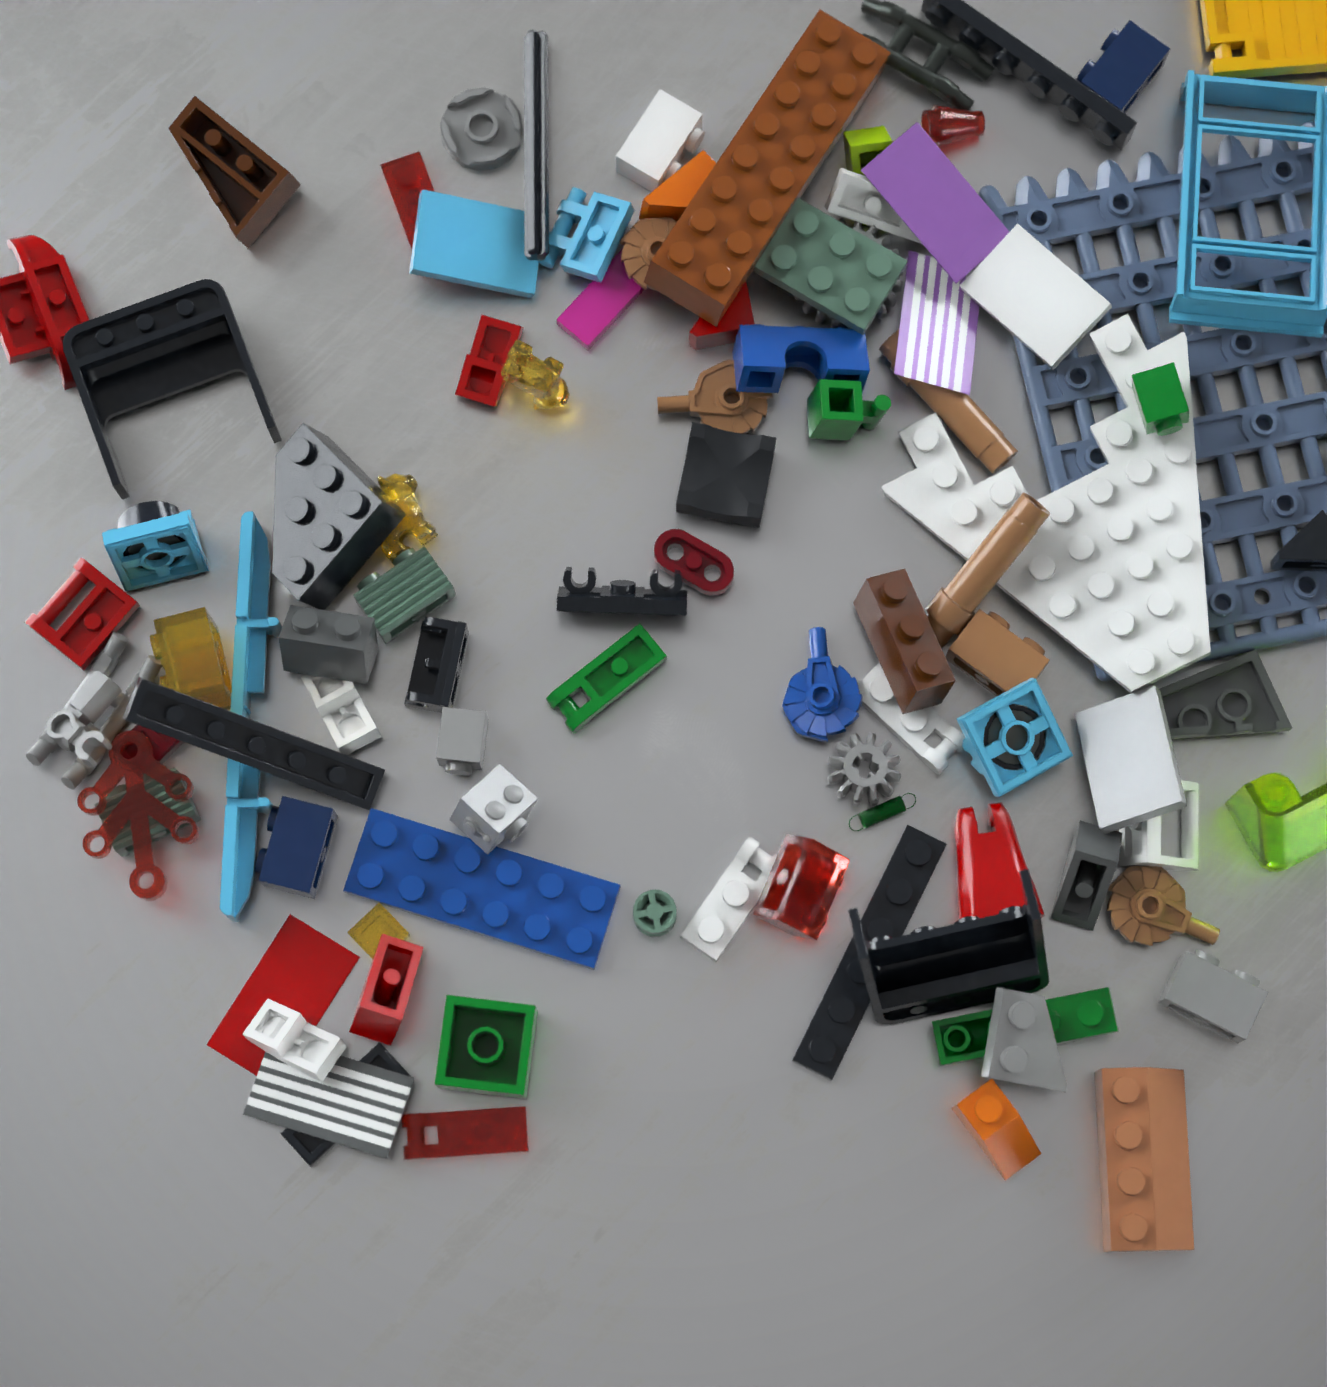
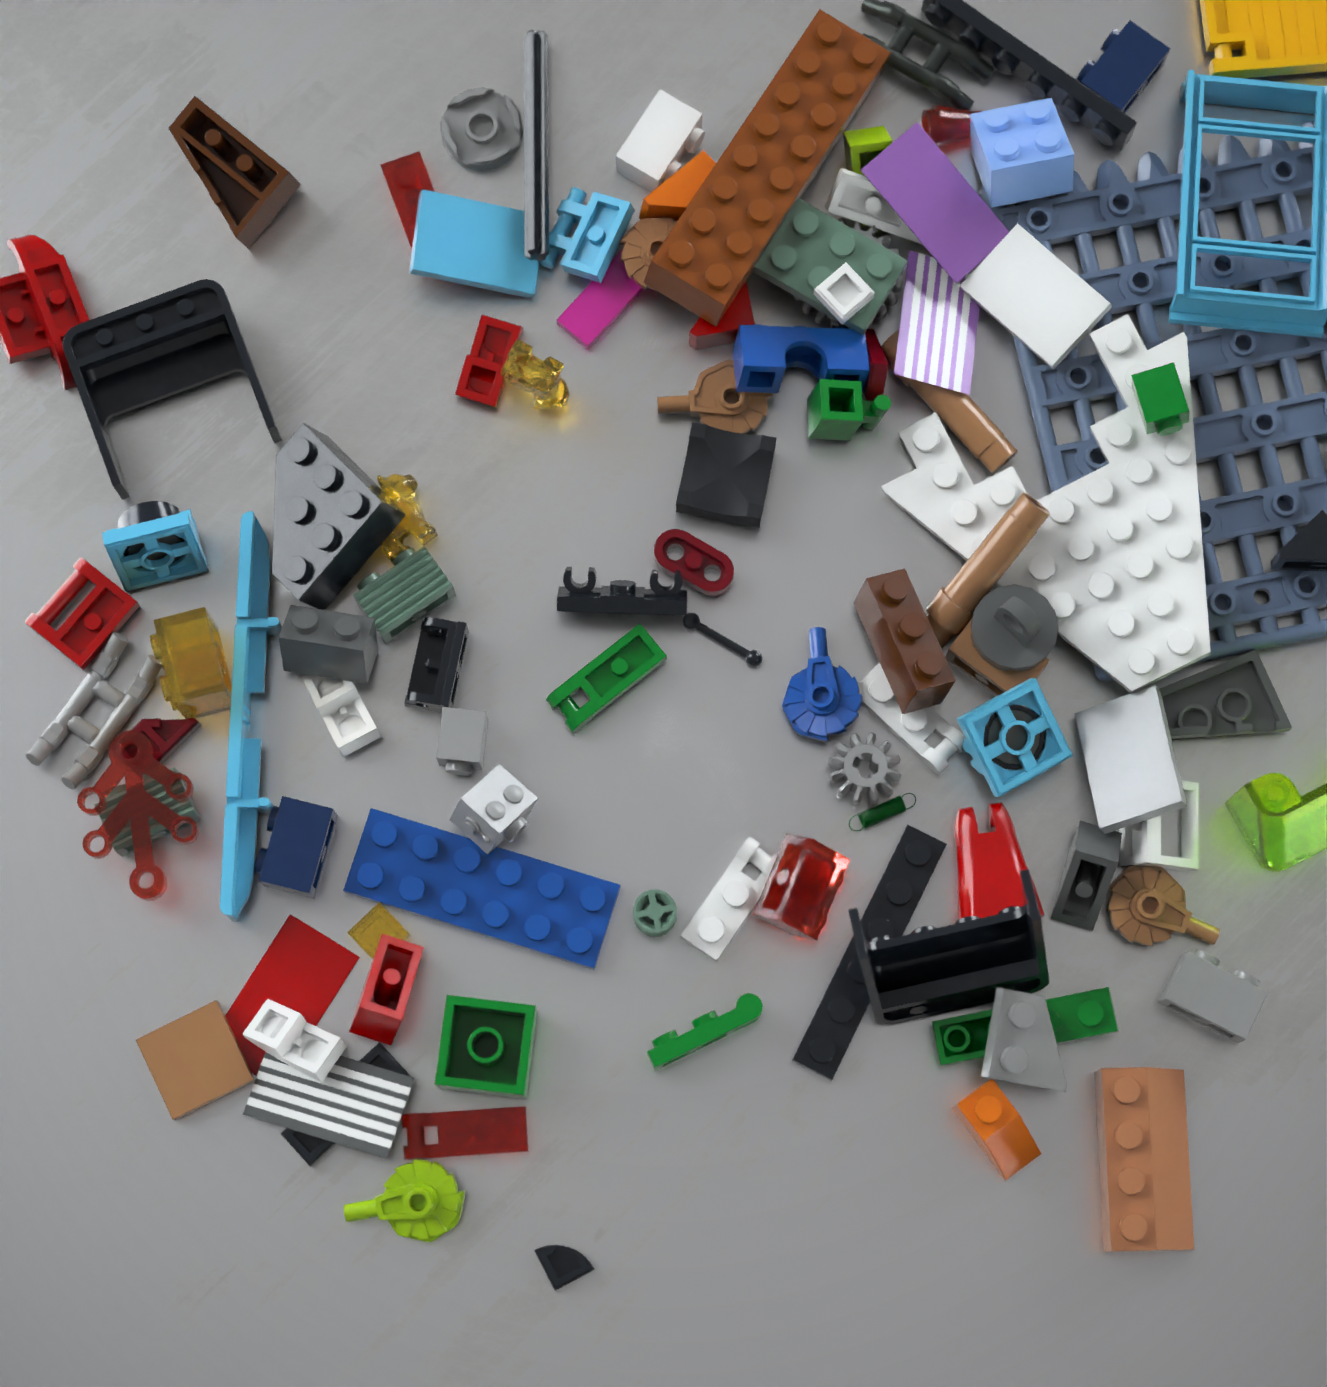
light grey bar [46,670,122,768] -> none
black plate [123,677,385,810] -> none
none -> medium nougat tile [136,1000,255,1120]
none -> lime piece [344,1159,465,1242]
none -> black tile [534,1245,595,1291]
none -> green plate [647,993,763,1071]
none -> black hinge [683,613,763,667]
none -> white tile [814,262,875,325]
none -> dark red tile [863,329,889,401]
none -> light blue brick [970,98,1074,208]
none -> dark grey tile [971,584,1059,672]

